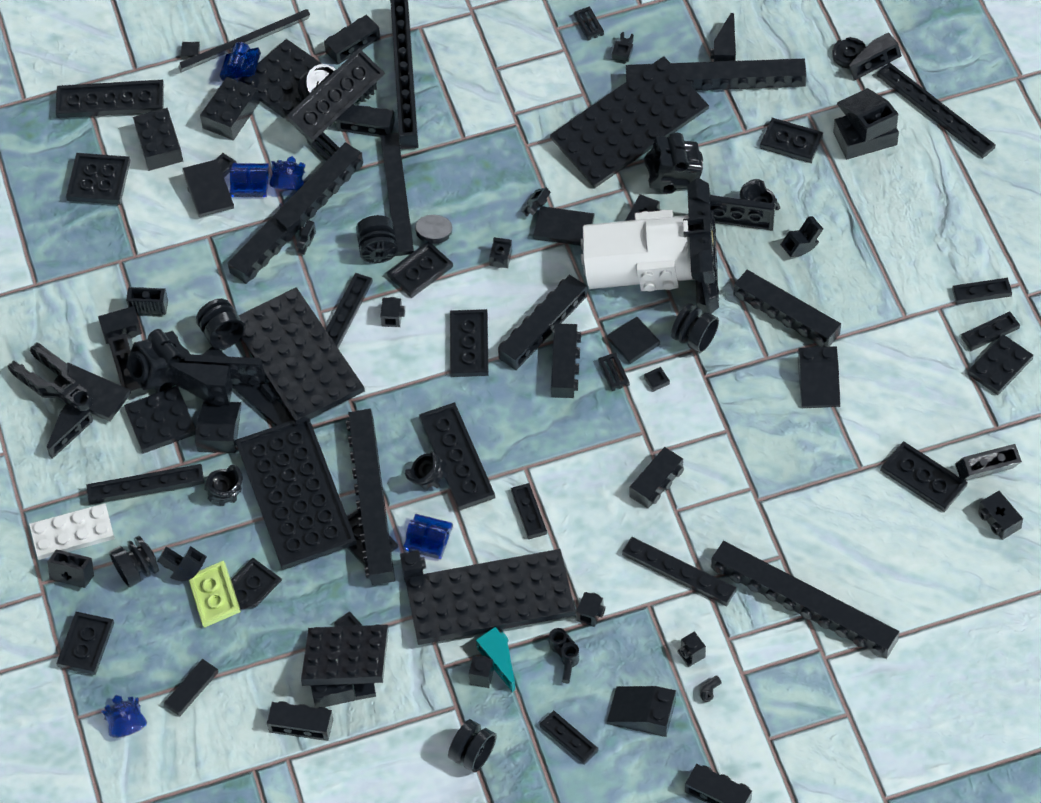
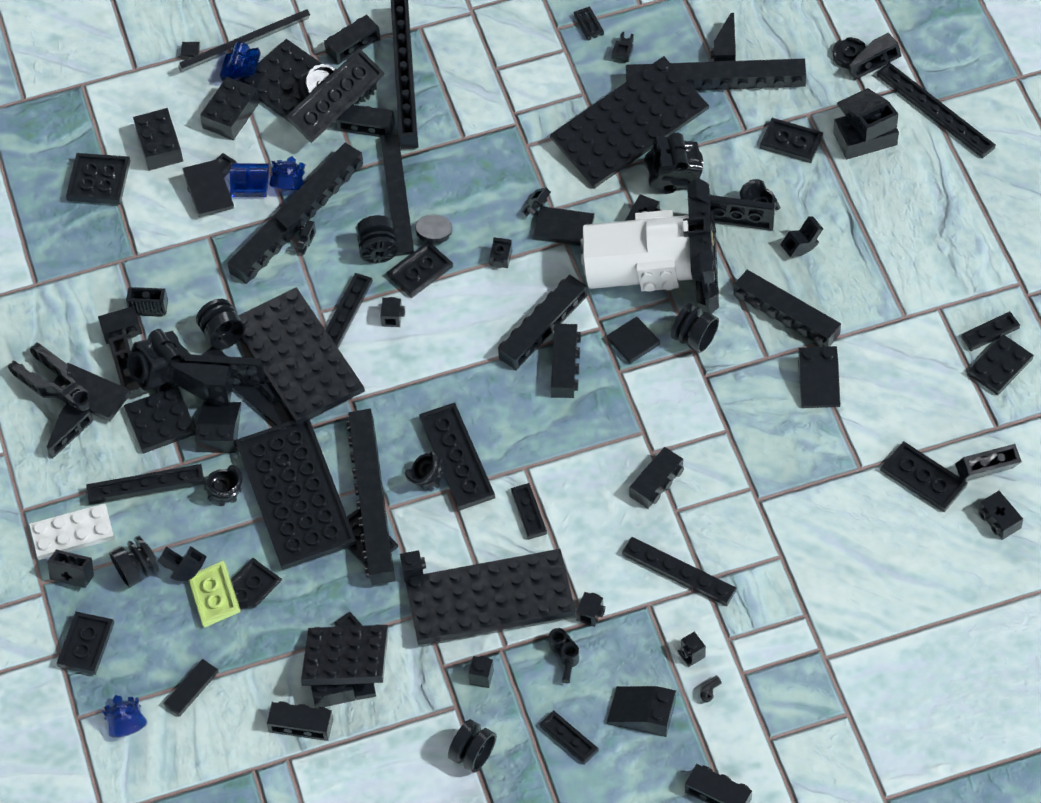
black plate [56,79,164,118] -> none
black tile [307,132,340,161] -> none
clear blue plate [403,514,453,560] -> none
black tile [450,309,489,377] -> none
teal slope [476,627,516,692] -> none
black tile [598,352,630,391] -> none
black tile [644,367,670,392] -> none
black brick [711,540,900,659] -> none
black tile [952,277,1012,305] -> none

